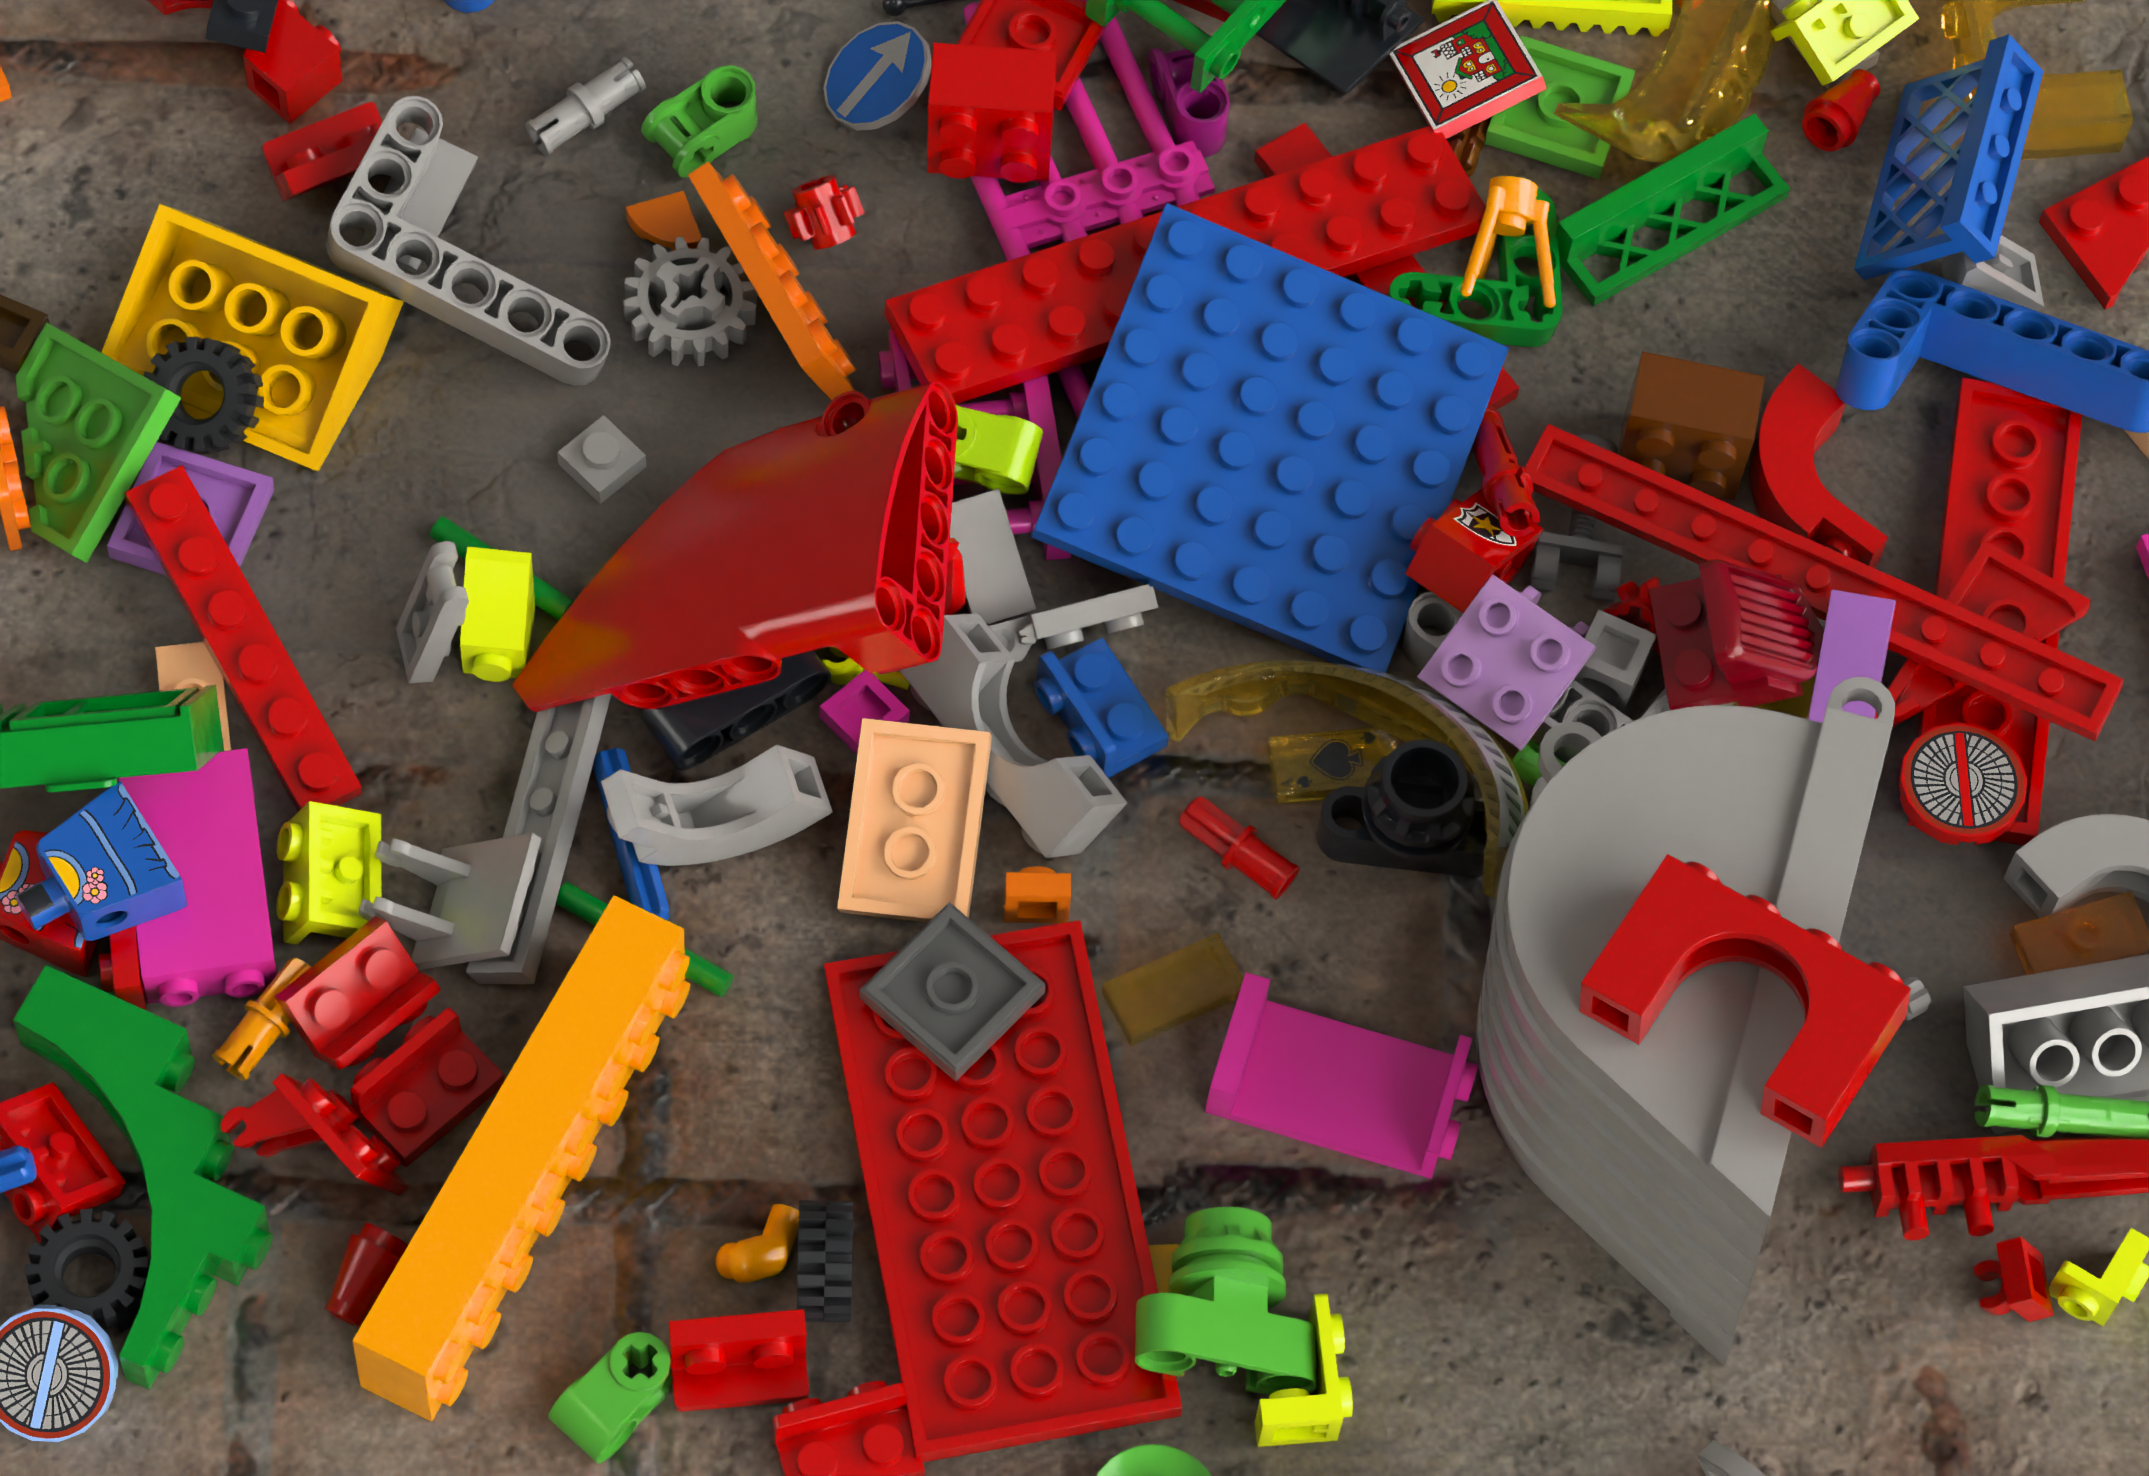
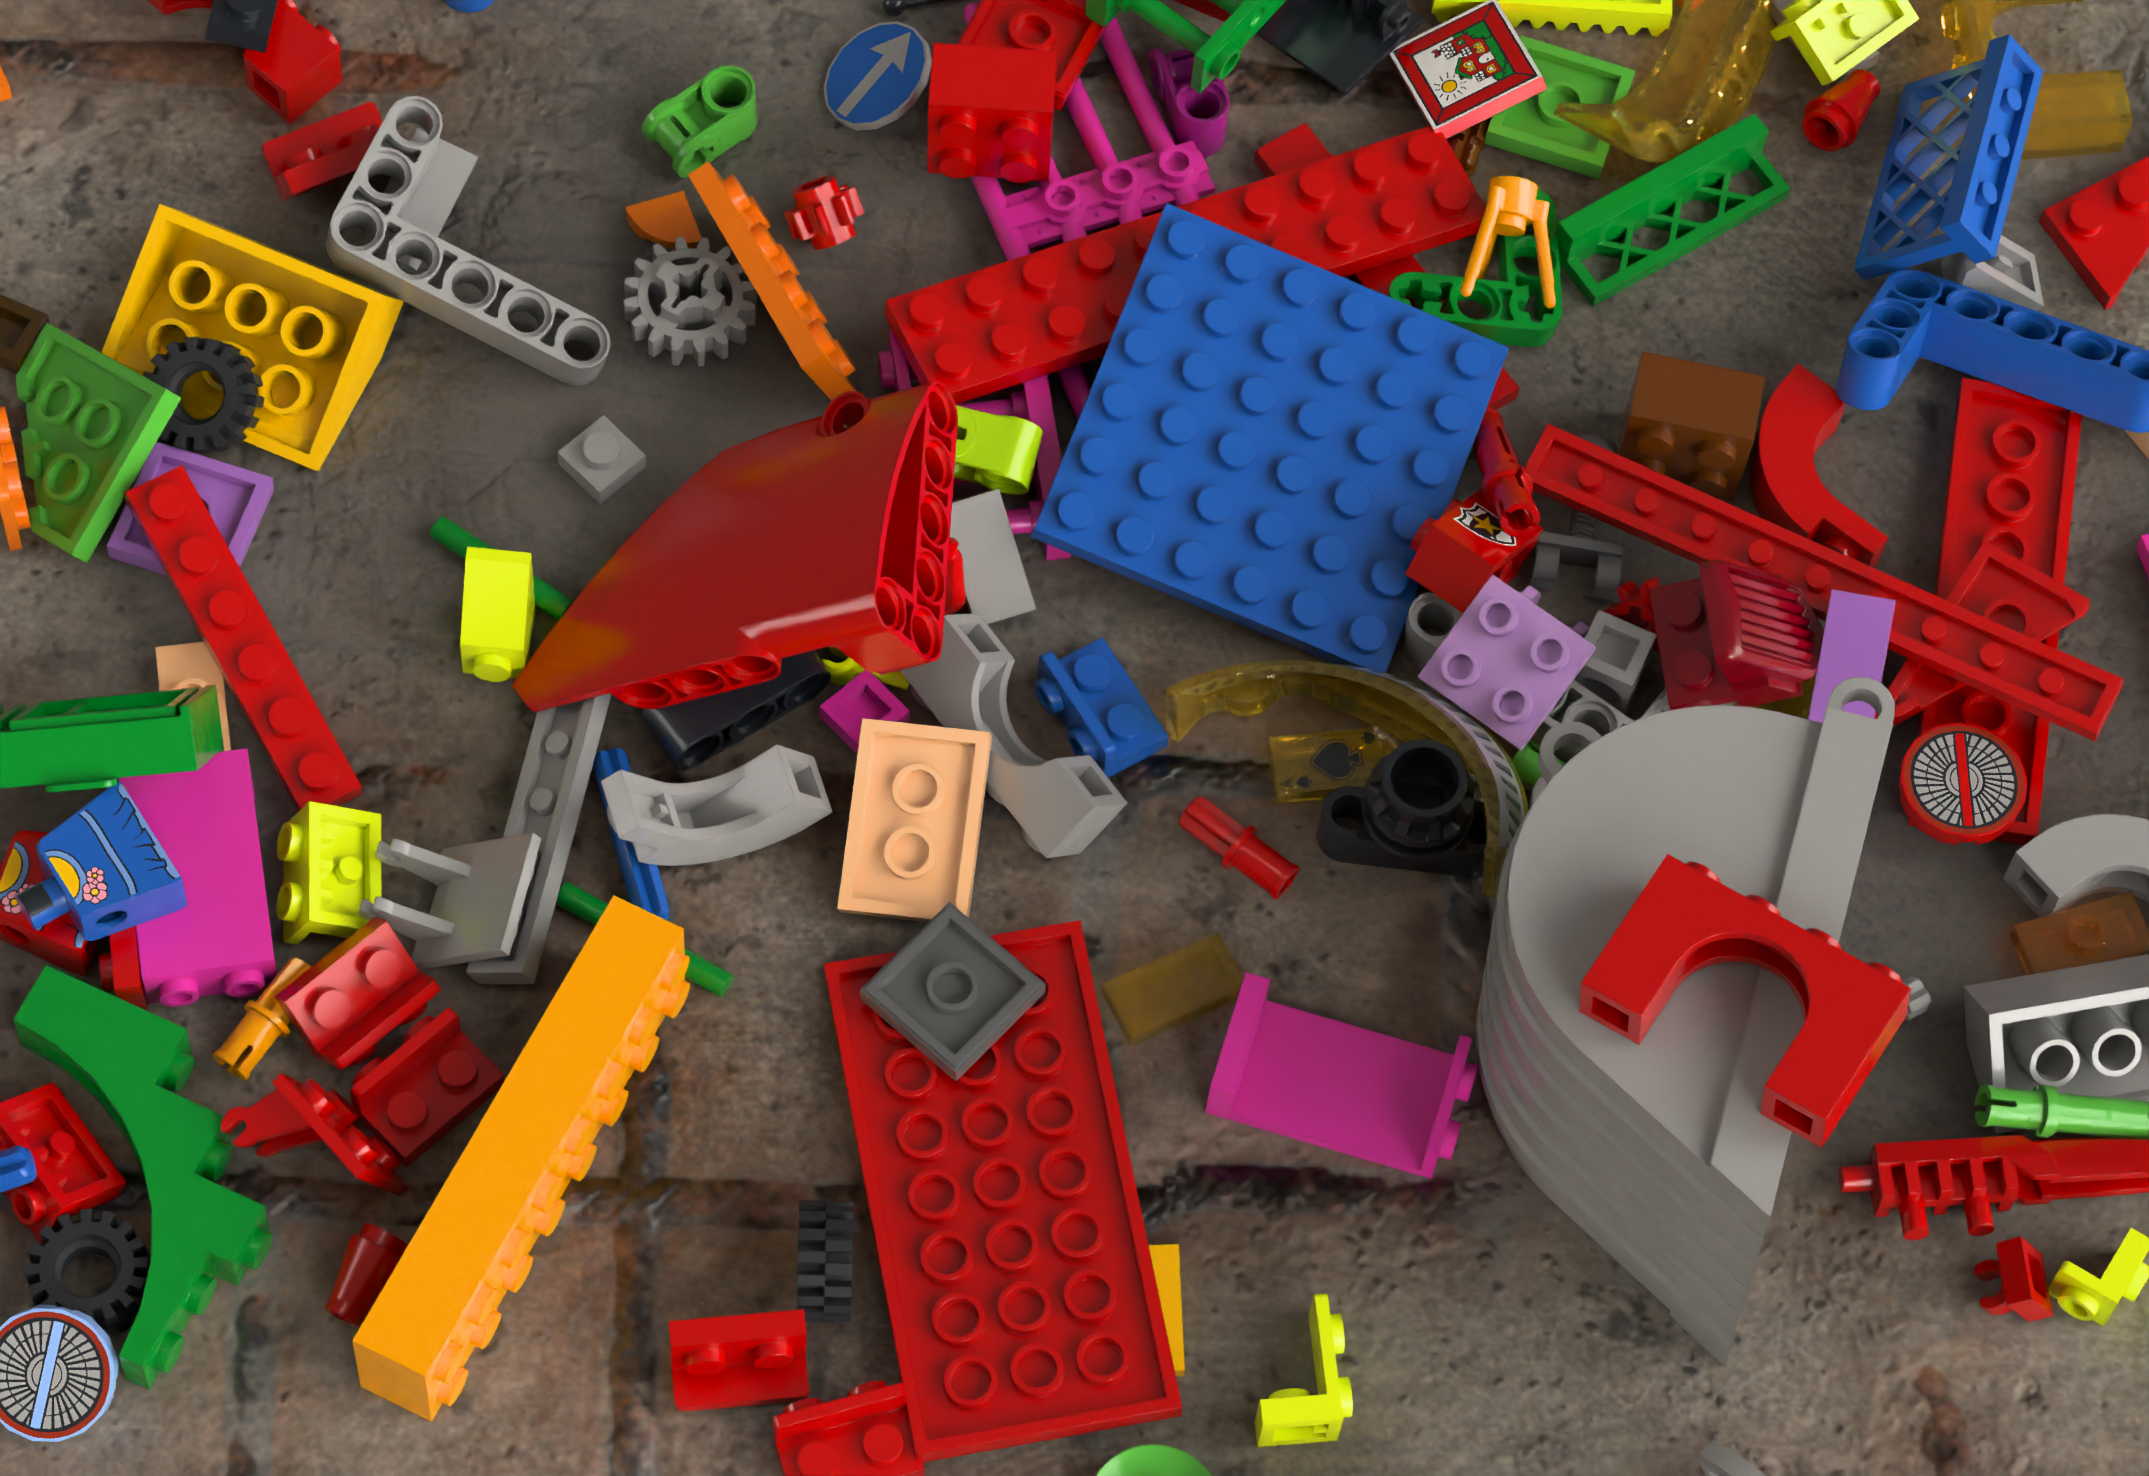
light grey hinge [396,541,469,684] -> none
light grey pin [525,56,646,156] -> none
bright green piece [548,1332,672,1464] -> none
light orange arm [715,1204,799,1283] -> none
light grey hinge [989,584,1159,662] -> none
orange plate [1003,866,1071,923] -> none
bright green beam [1135,1207,1317,1395] -> none

